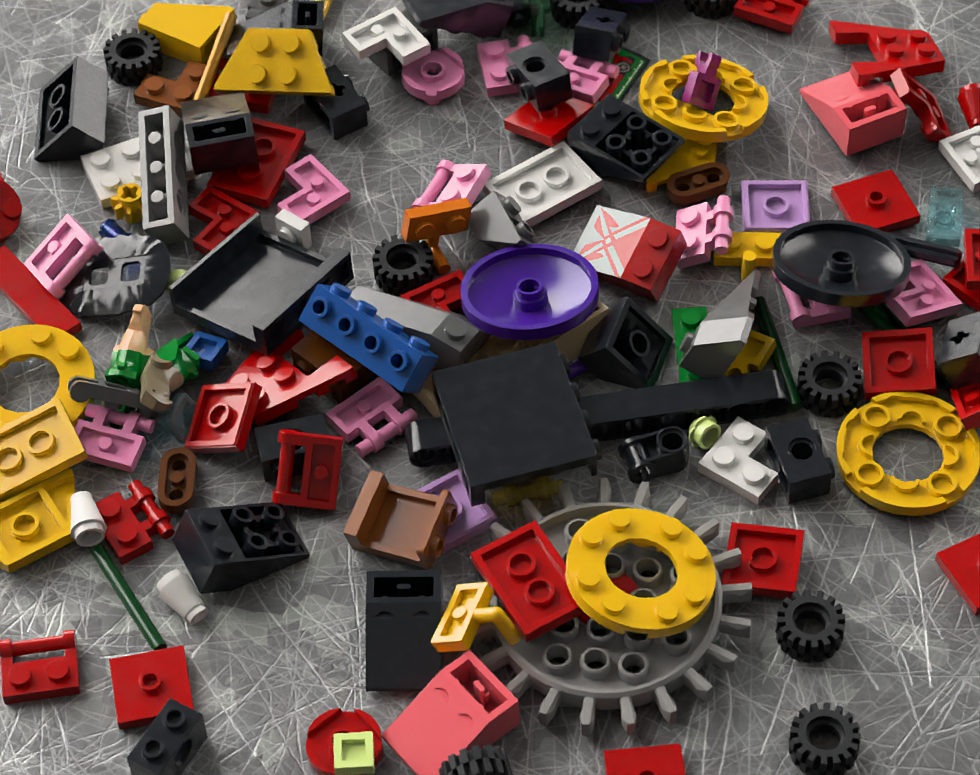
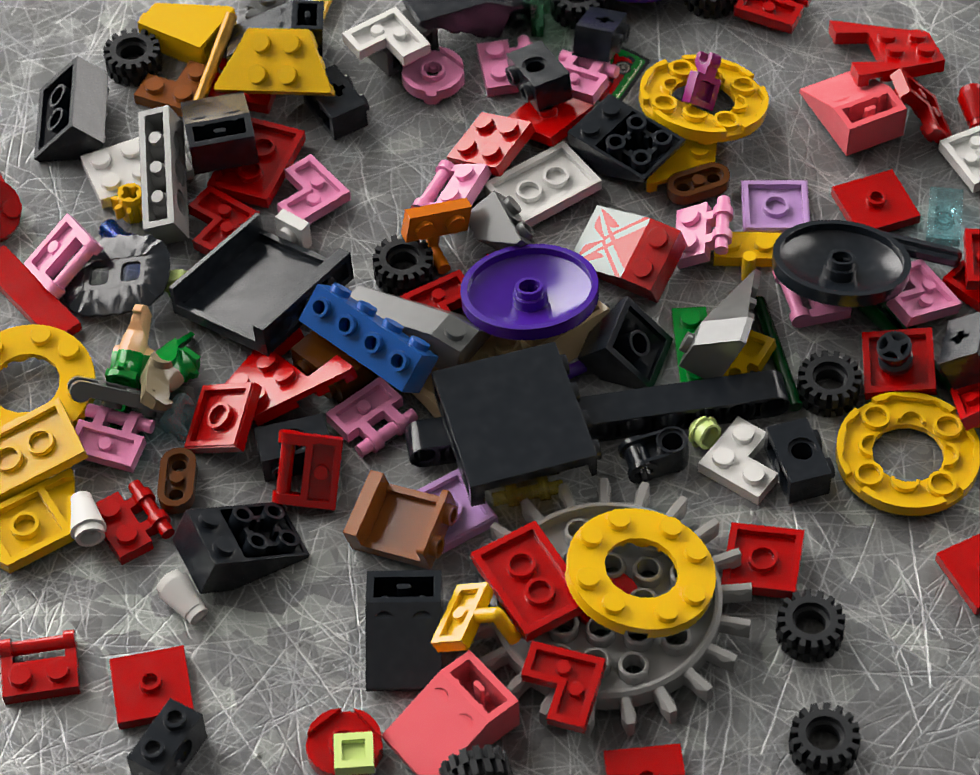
dark green bar [87,542,167,651] -> none
blue plate [186,331,229,371] -> none
none -> plate [447,112,536,177]
none -> red plate [521,640,607,734]
none -> black wheel [876,331,914,375]

